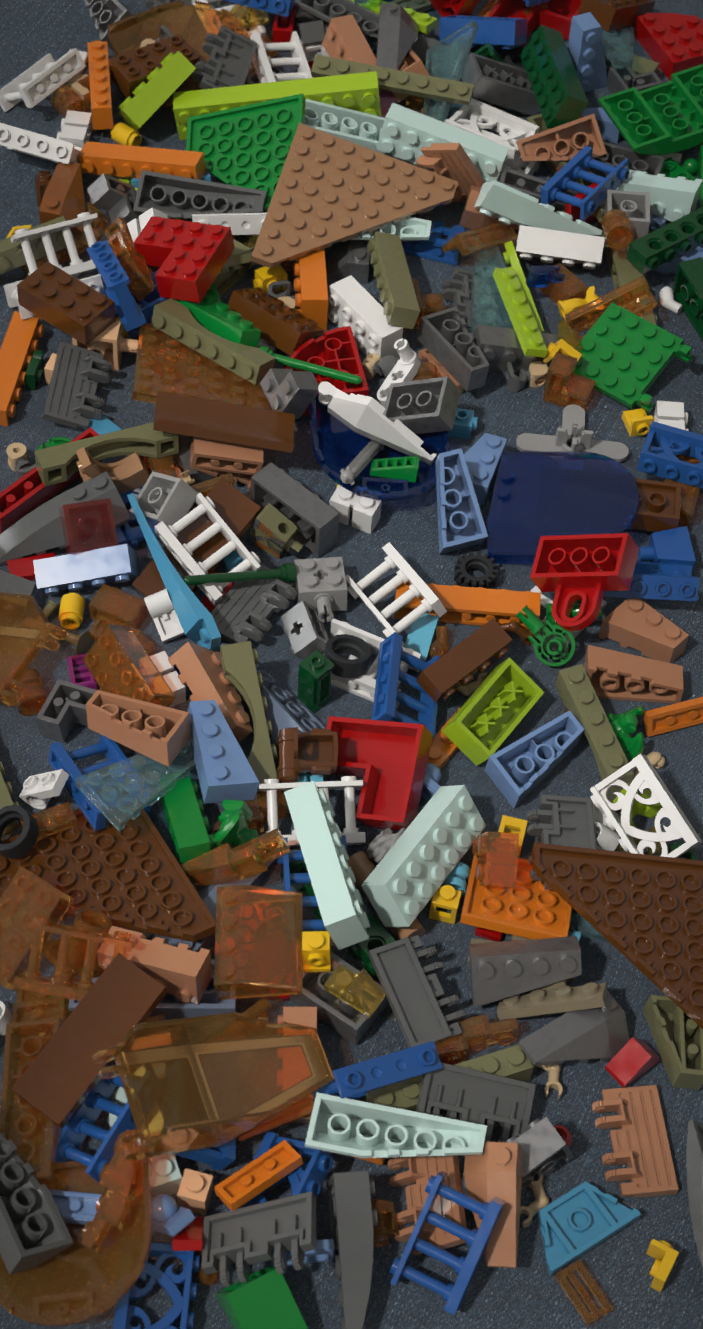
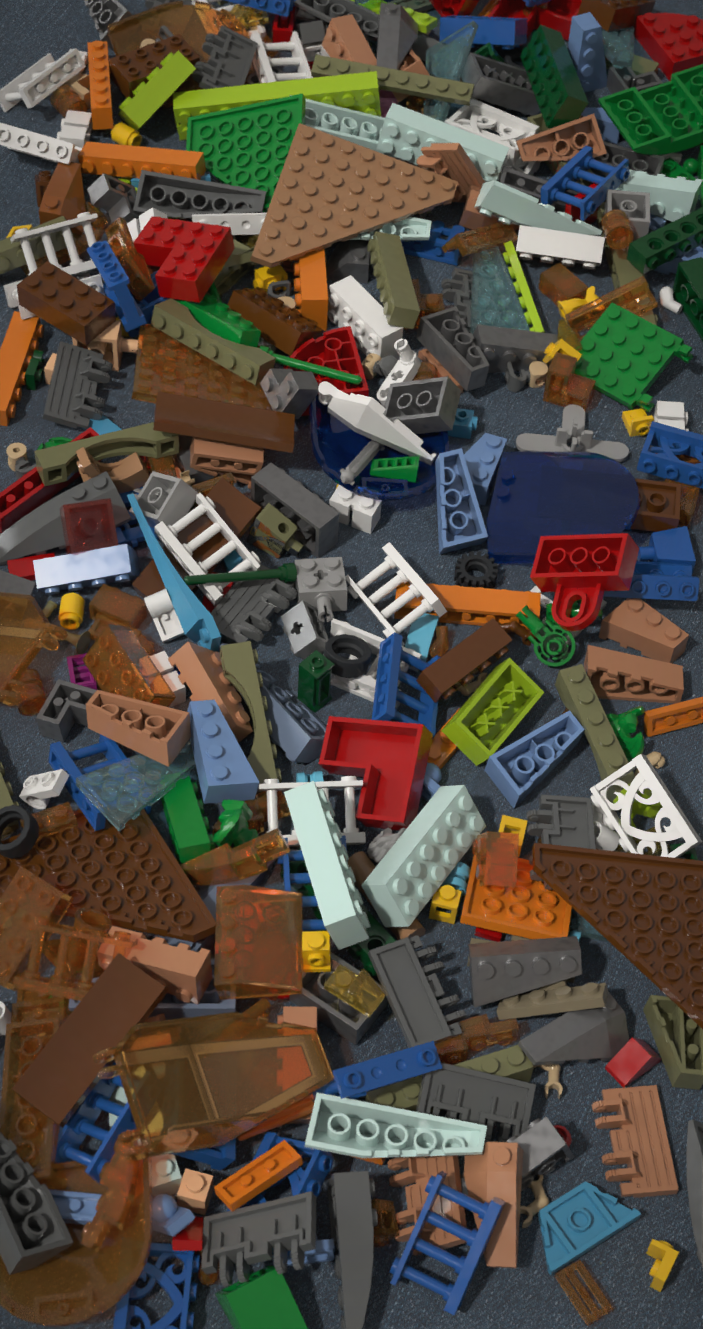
reddish brown piece [277,727,338,783] -> none
lime plate [492,268,548,358] -> none
clear blue plate [525,265,565,288] -> none

